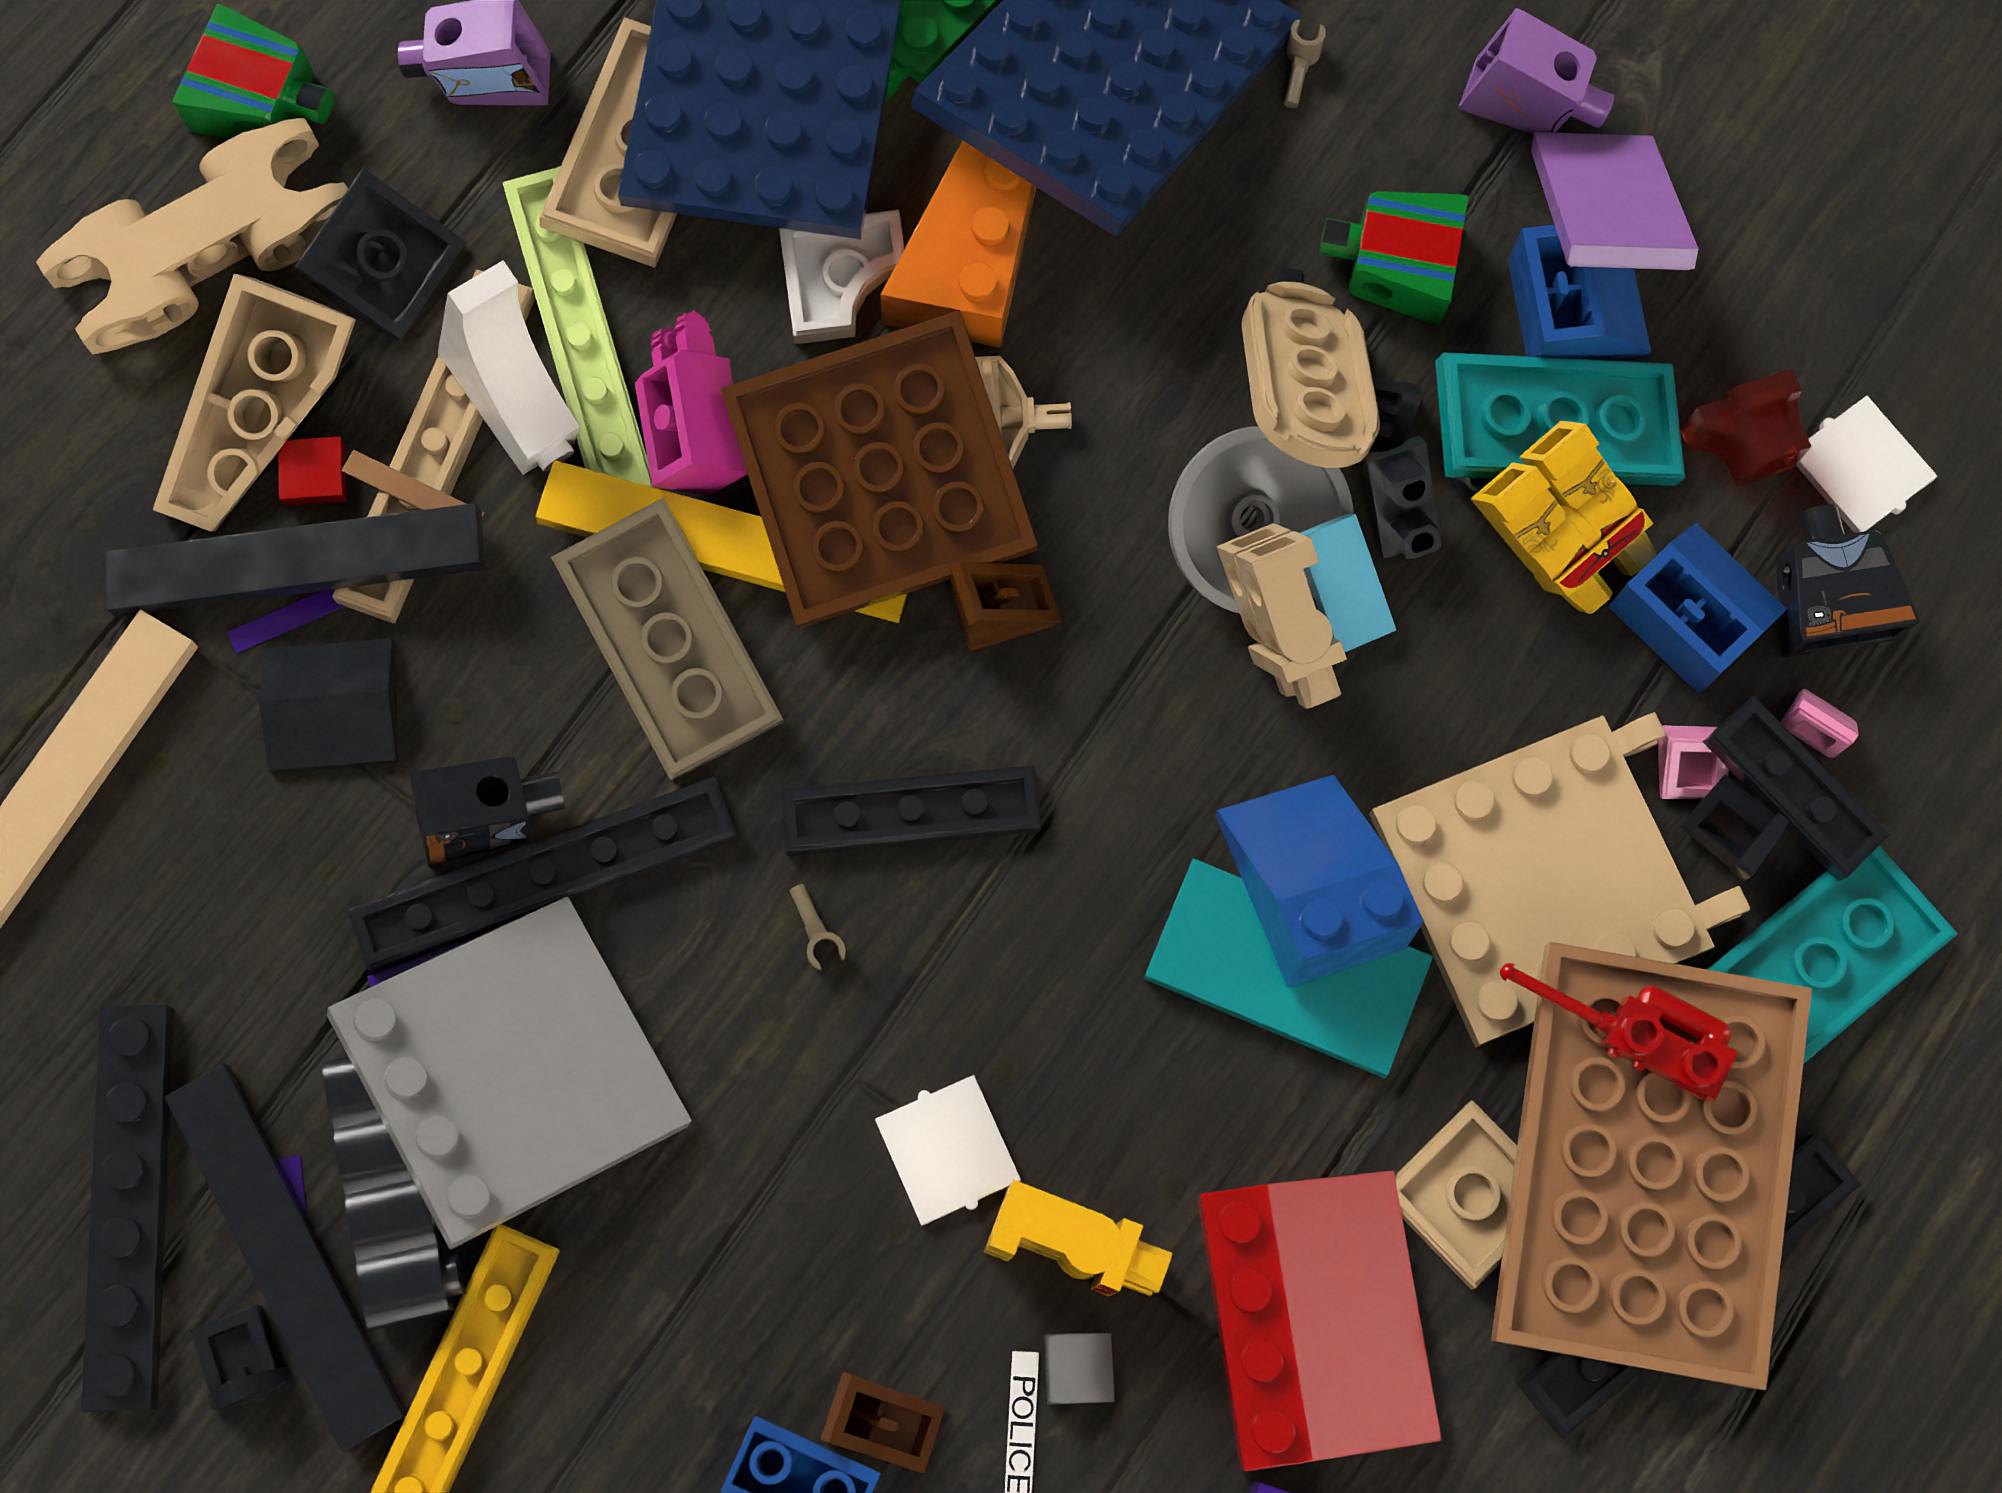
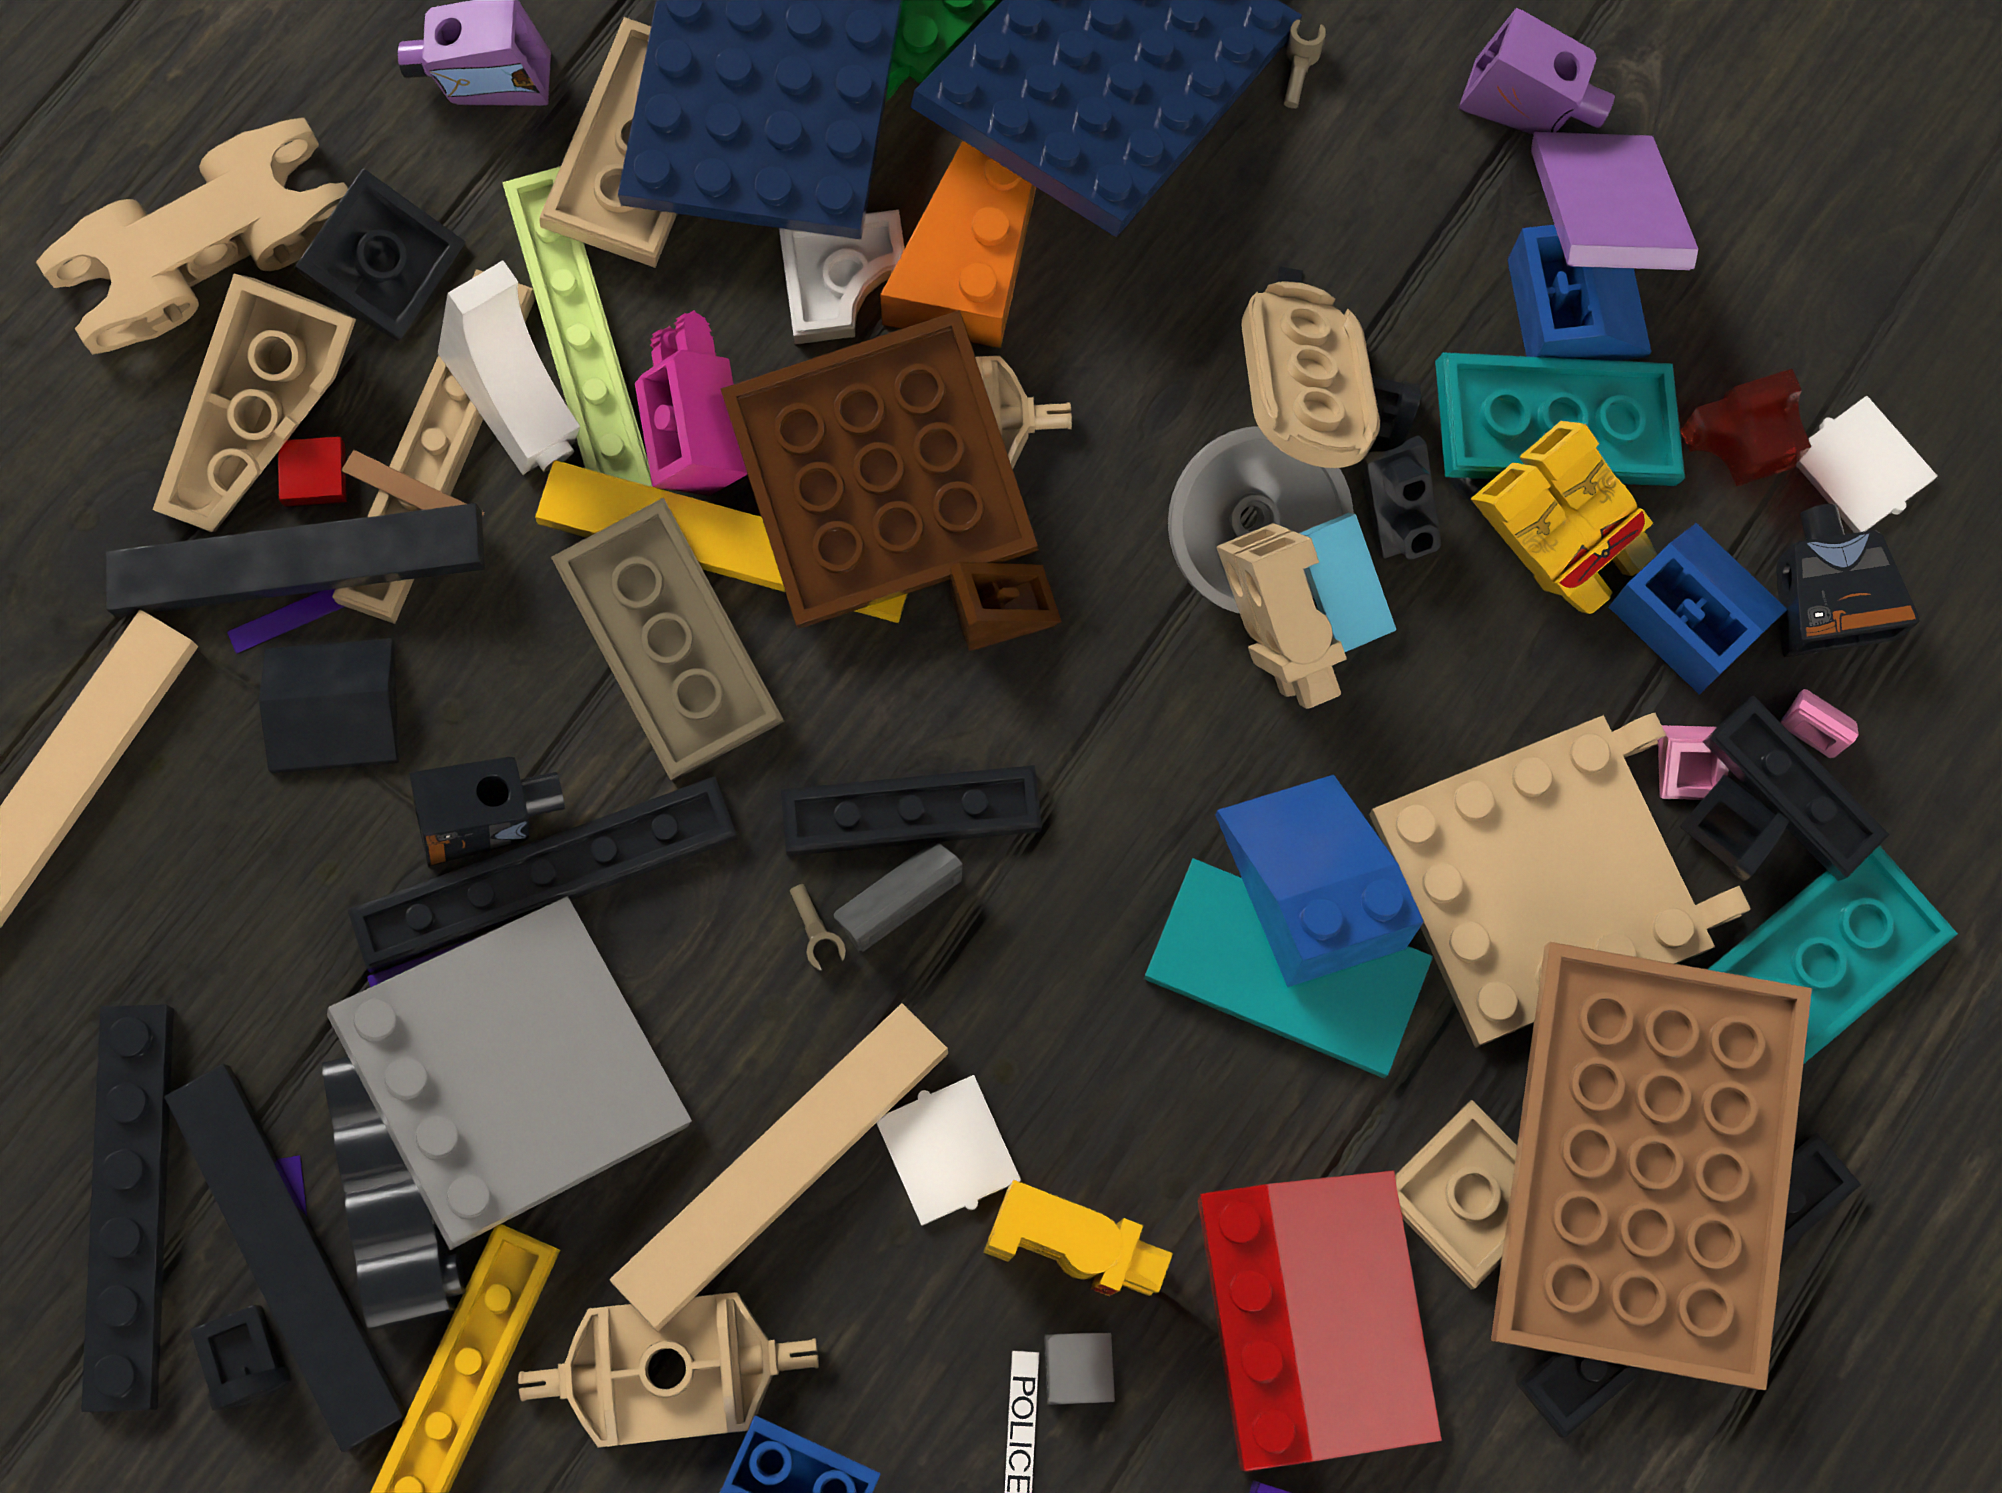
torso [172,4,334,138] -> none
reddish brown slope [820,1372,945,1473] -> none
torso [1319,191,1469,326] -> none
red piece [1500,963,1738,1102] -> none
none -> tan plate [518,1292,819,1447]
none -> tan tile [609,1004,948,1332]
none -> dark grey slope [834,842,962,952]

